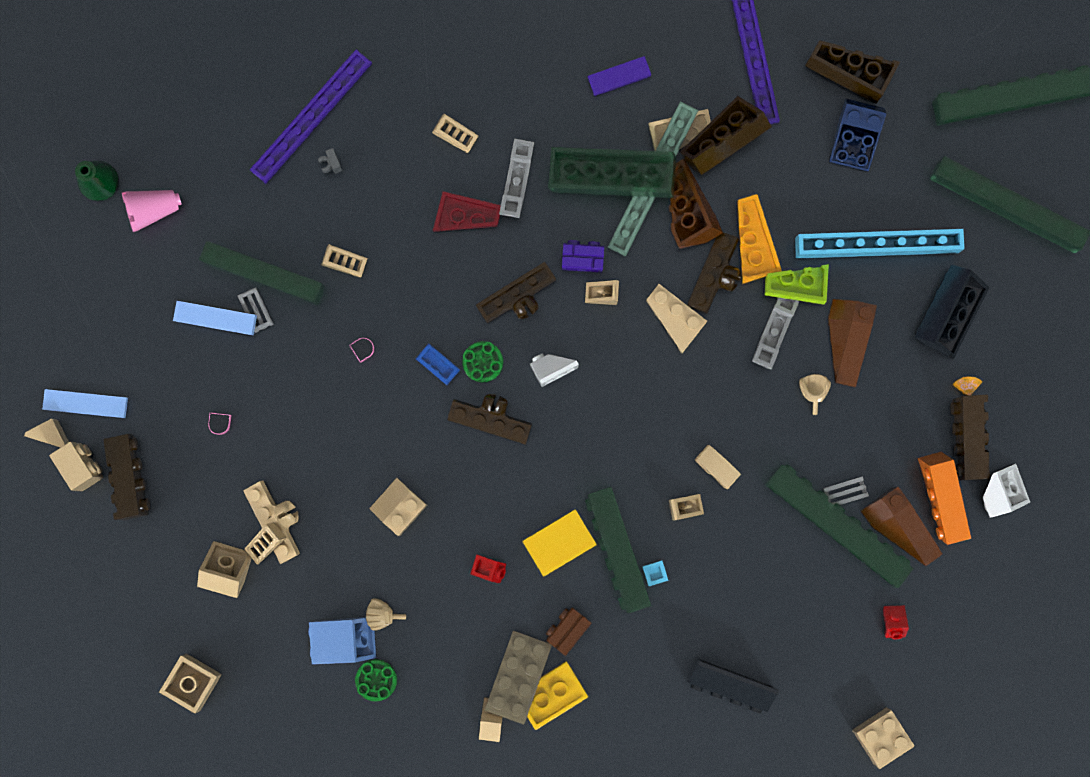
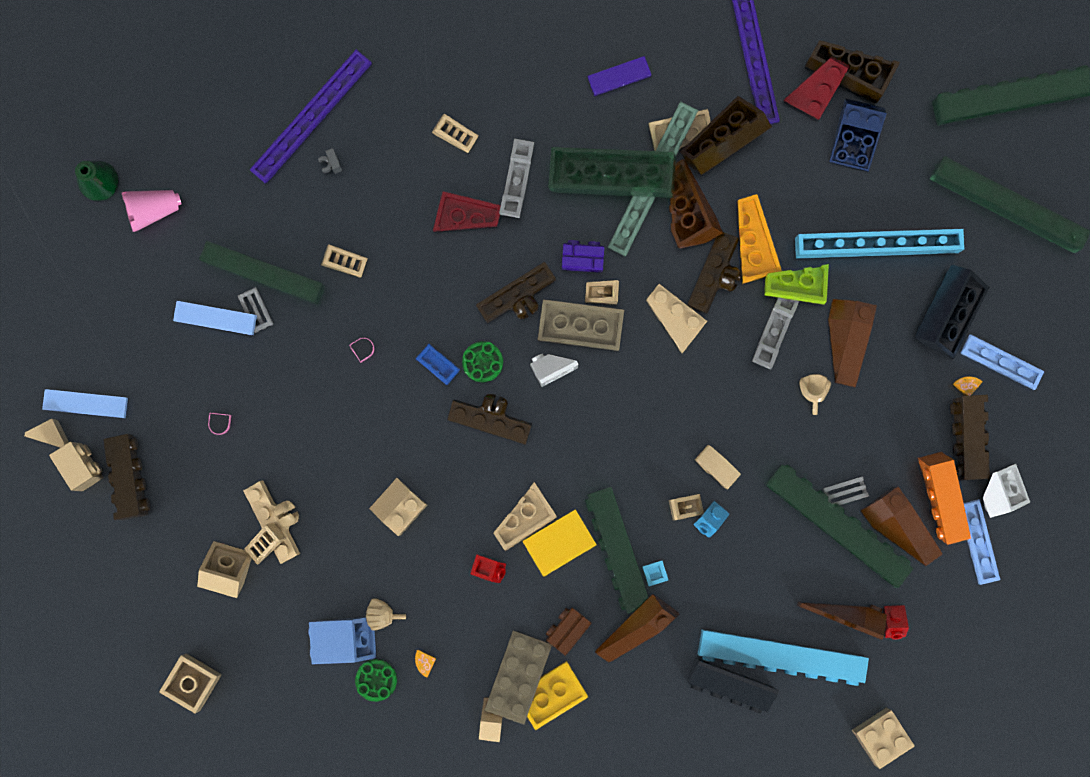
none -> light orange tile [415,650,436,678]
none -> tan wing [494,482,557,551]
none -> dark tan plate [538,300,624,351]
none -> reddish brown wedge [595,594,680,663]
none -> dark azure bracket [694,501,729,538]
none -> medium azure brick [698,629,869,686]
none -> dark red wing [783,56,849,120]
none -> reddish brown wedge [797,602,887,640]
none -> light blue tile [960,334,1044,390]
none -> light blue tile [964,499,1000,585]

